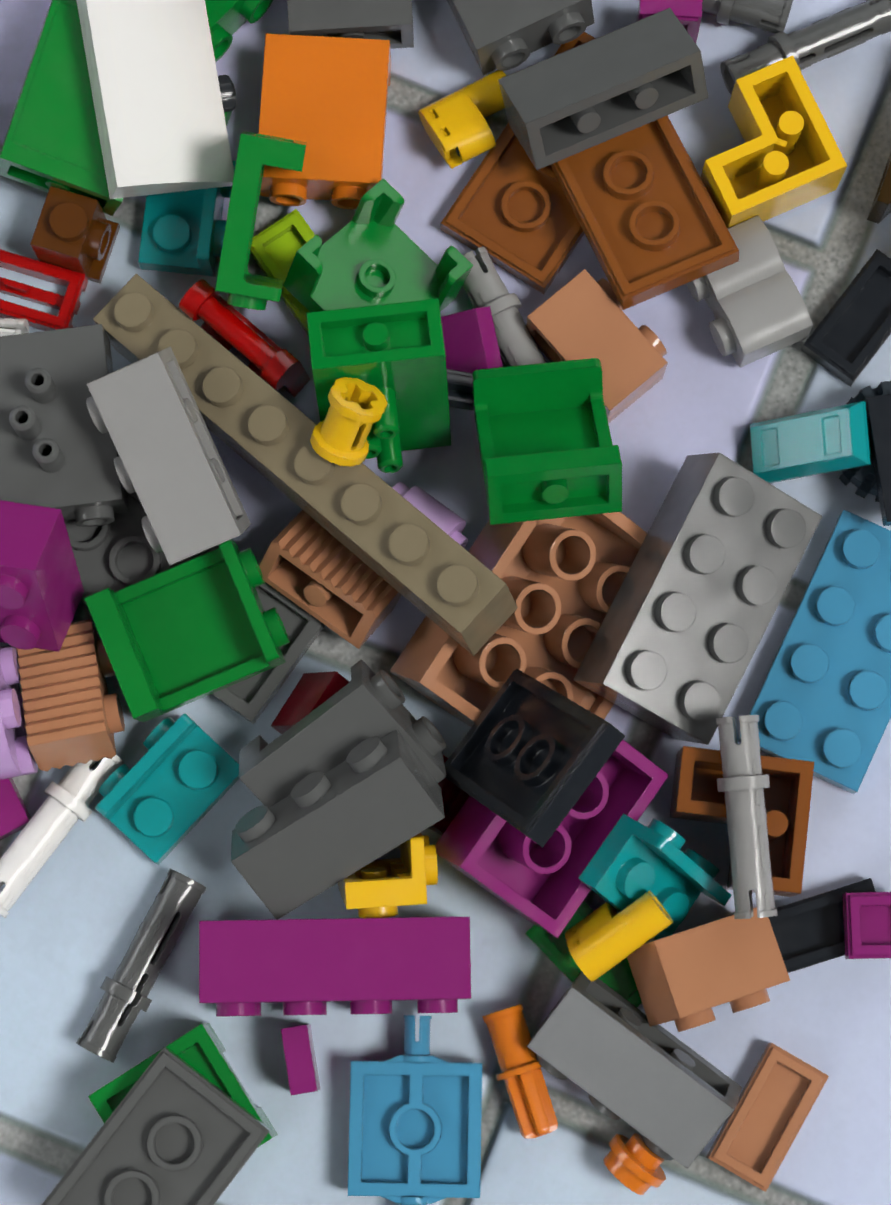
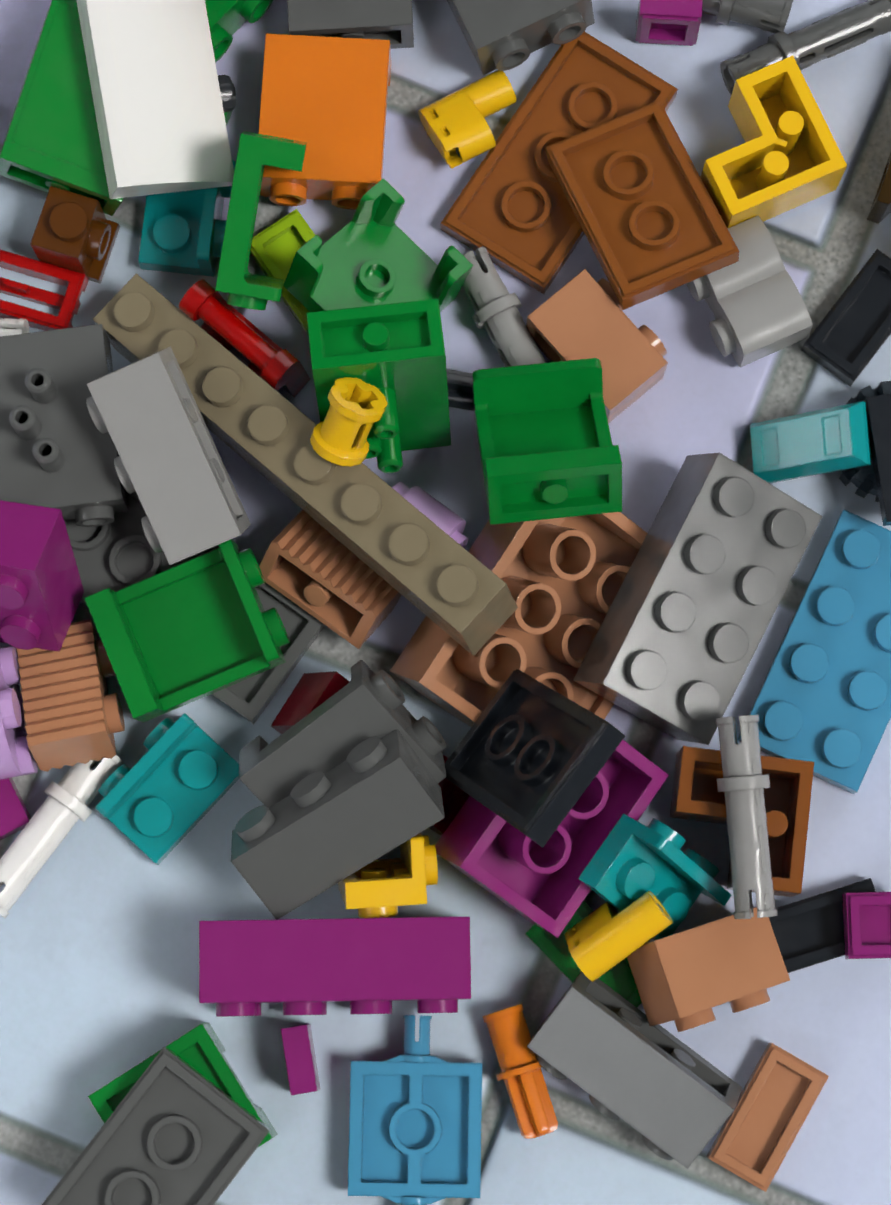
dark grey pin [76,869,206,1063] -> none
magenta tile [441,306,503,373] -> none
dark grey brick [498,8,708,170] -> none
orange plate [603,1133,666,1195] -> none

